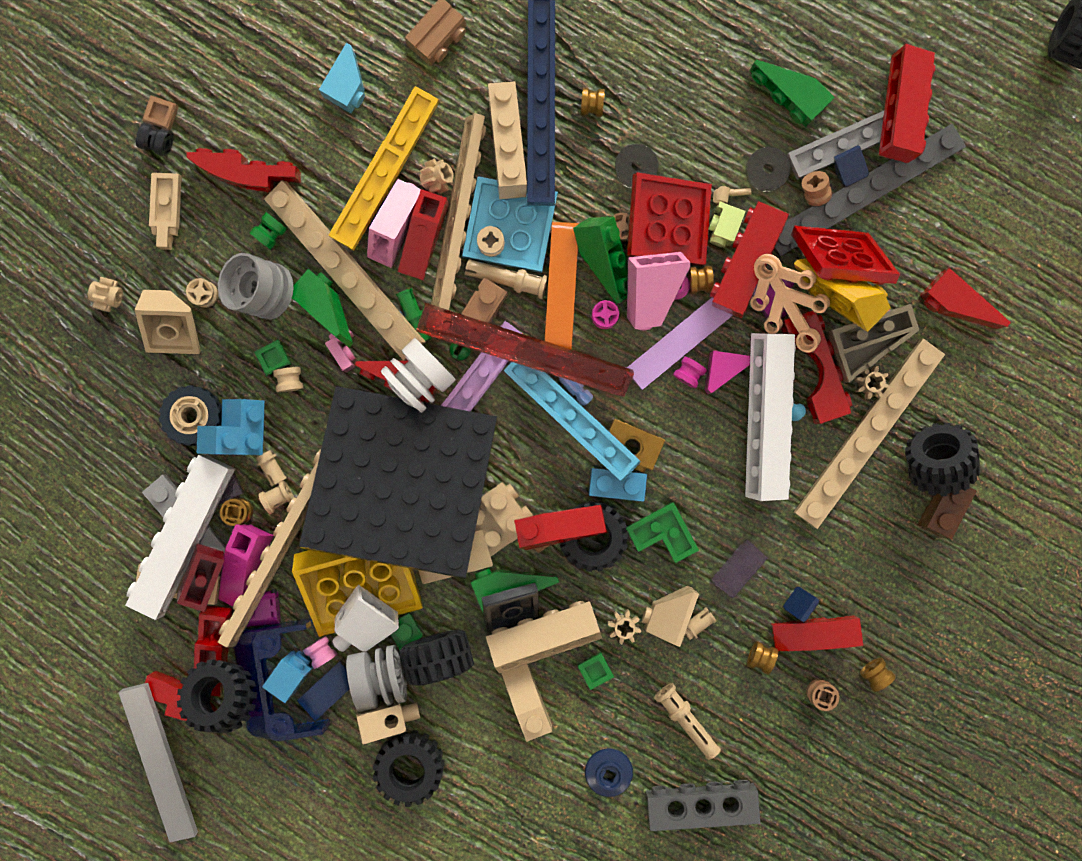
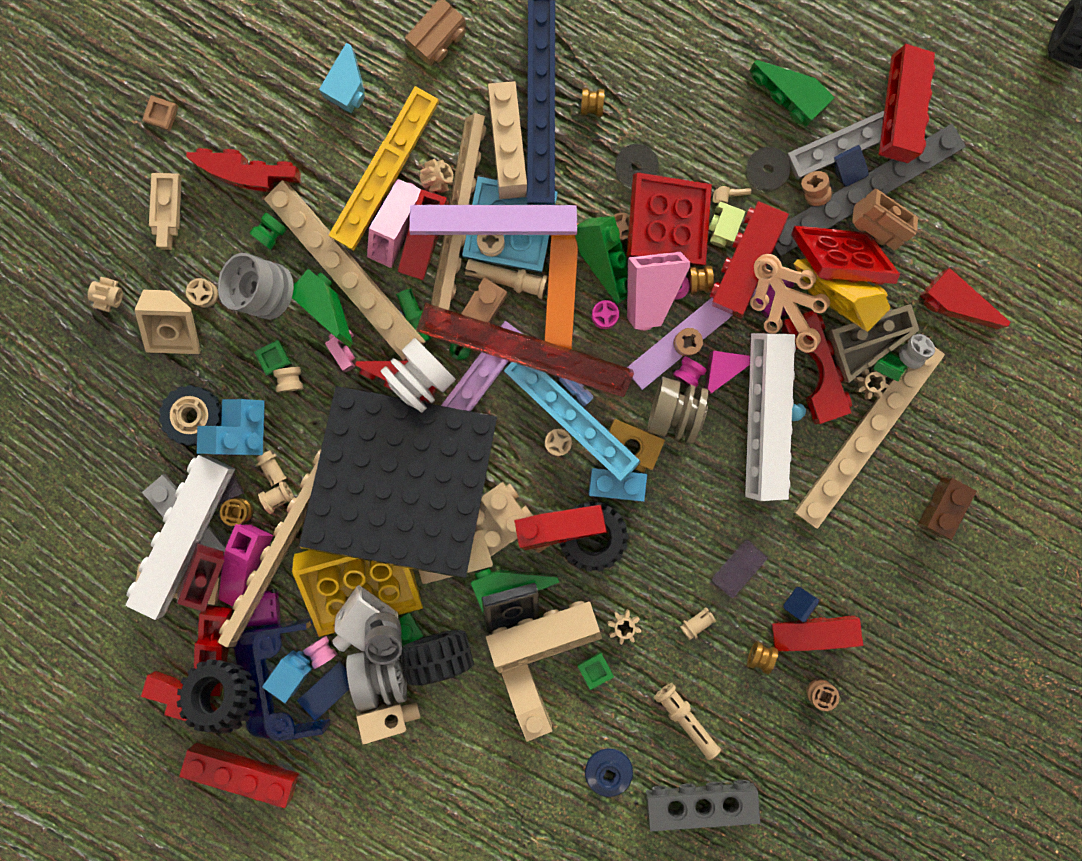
light grey tile [119,683,198,842] -> none
black wheel [136,122,174,157] -> none
black tyre [373,730,444,807] -> none
green plate [626,502,699,563] -> none
tan slope [641,586,699,647] -> none
pearl gold wheel [860,658,896,692] -> none
black tyre [905,423,980,496] -> none
none -> red brick [179,742,300,808]
none -> flat silver wheel [365,612,402,665]
none -> lavender tile [410,205,577,235]
none -> tan wheel [545,429,572,456]
none -> dark tan wheel [647,377,708,444]
none -> medium nougat wheel [673,328,703,357]
none -> medium nougat brick [852,188,918,250]
none -> green tile [873,352,909,382]
none -> light grey wheel [899,334,935,369]

